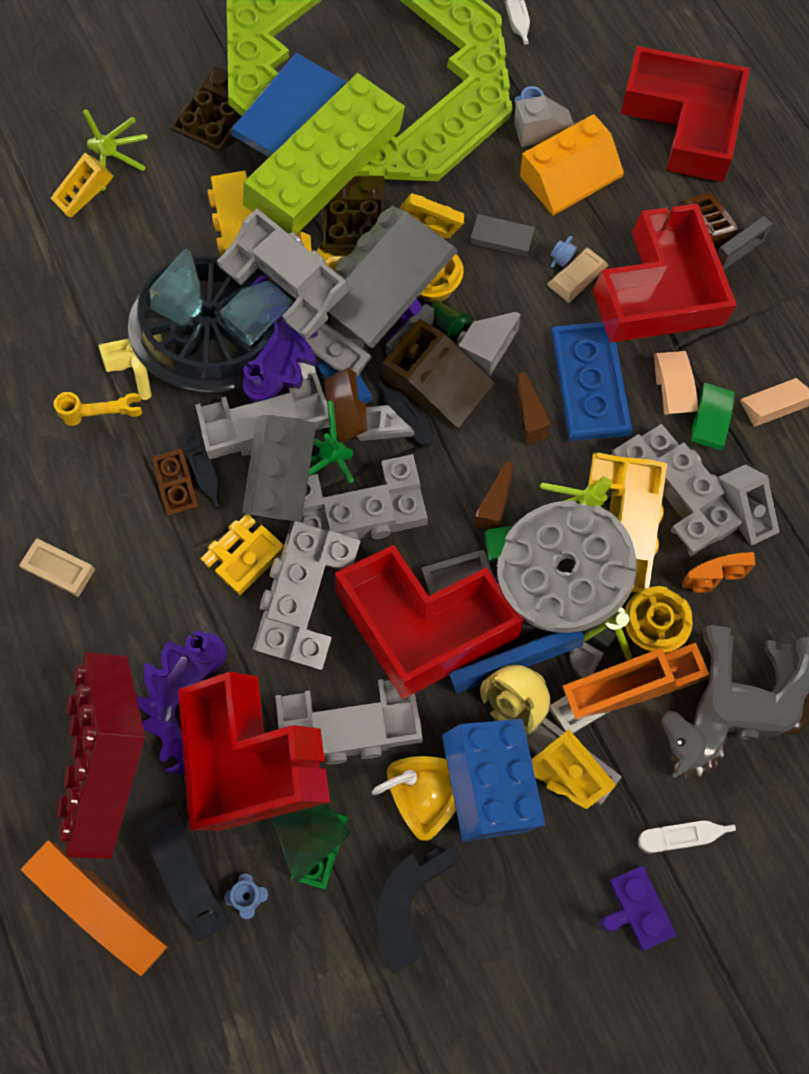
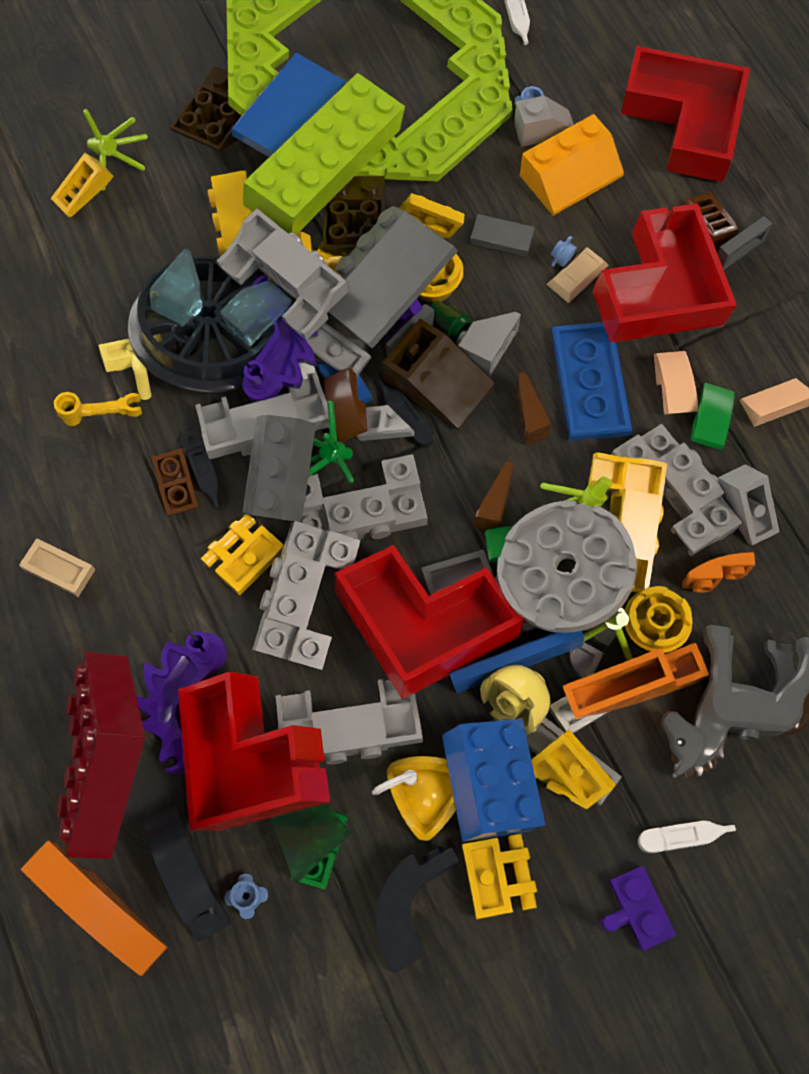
none -> yellow plate [462,834,537,919]

